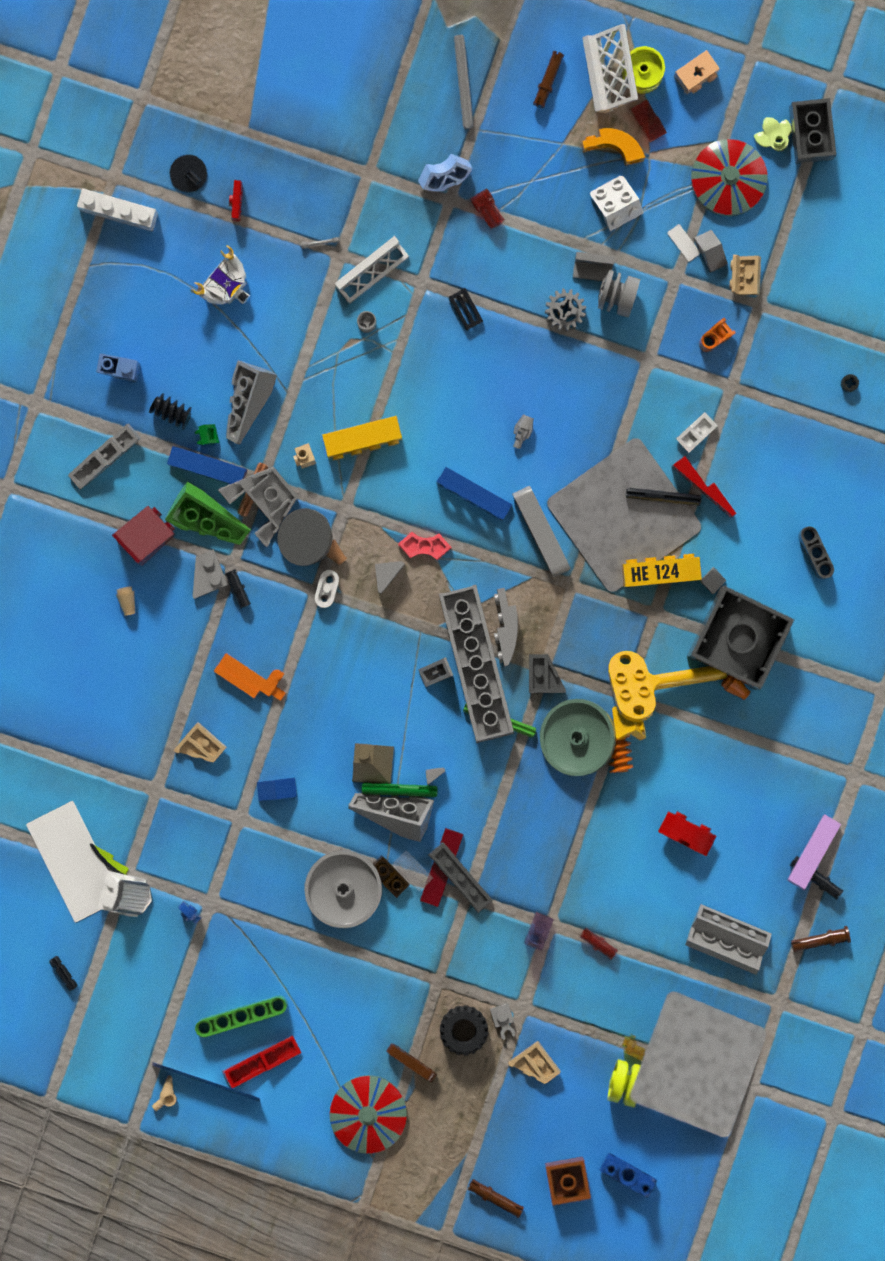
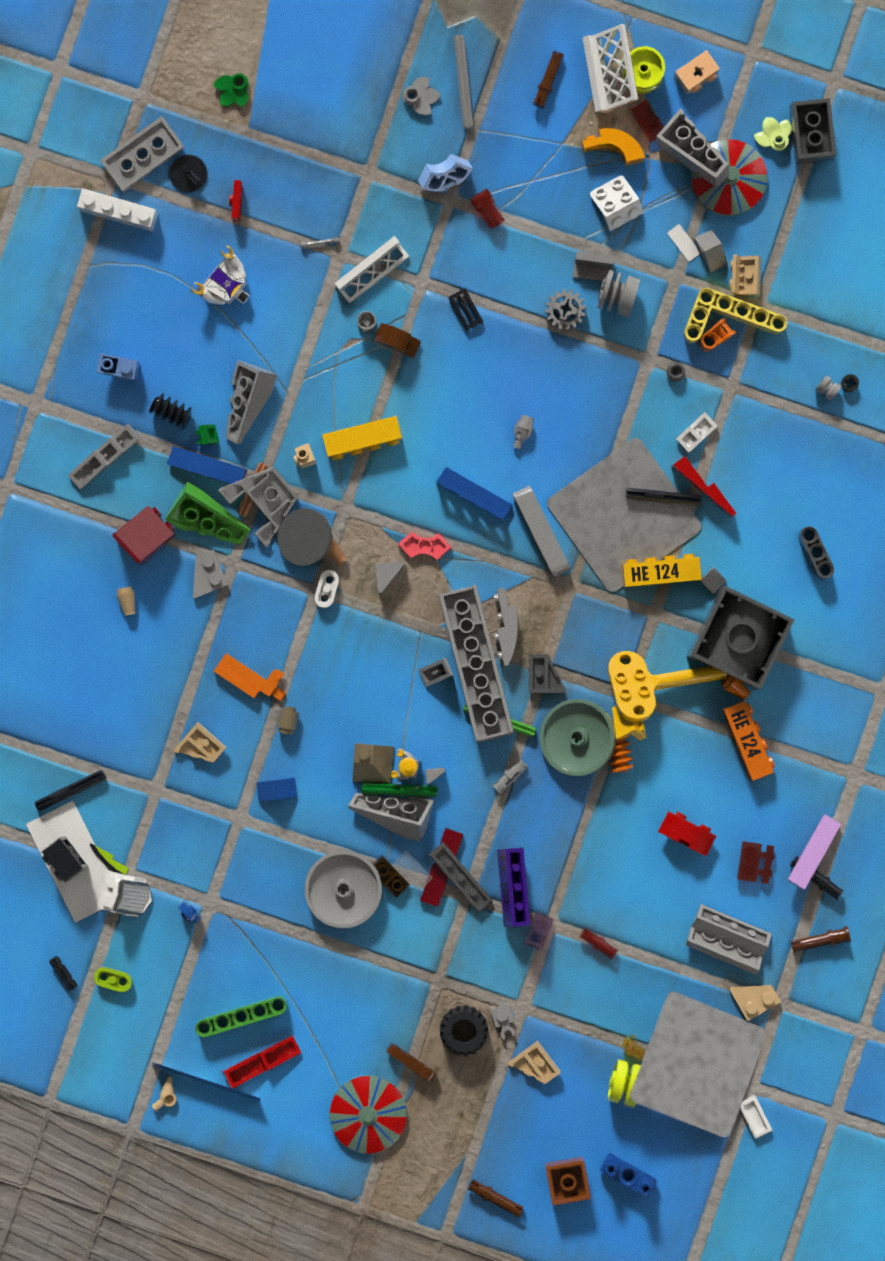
black pin [225,569,251,609] -> none
none -> black axle [35,770,106,811]
none -> black brick [41,836,88,883]
none -> lime plate [94,967,133,992]
none -> light grey plate [100,116,185,192]
none -> green plate [213,73,249,107]
none -> dark tan brick [277,706,299,735]
none -> reddish brown brick [373,323,421,359]
none -> yellow piece [391,749,420,780]
none -> light grey plate [402,77,441,115]
none -> light grey pin [493,759,529,794]
none -> dark purple brick [497,848,530,927]
none -> light grey wedge [656,108,729,188]
none -> flat silver plate [666,362,685,381]
none -> light yellow beam [683,288,787,344]
none -> orange brick [722,701,775,781]
none -> tan wing [729,985,781,1021]
none -> clear red plate [736,841,775,884]
none -> white tile [739,1095,772,1139]
none -> light grey wheel [815,375,842,401]

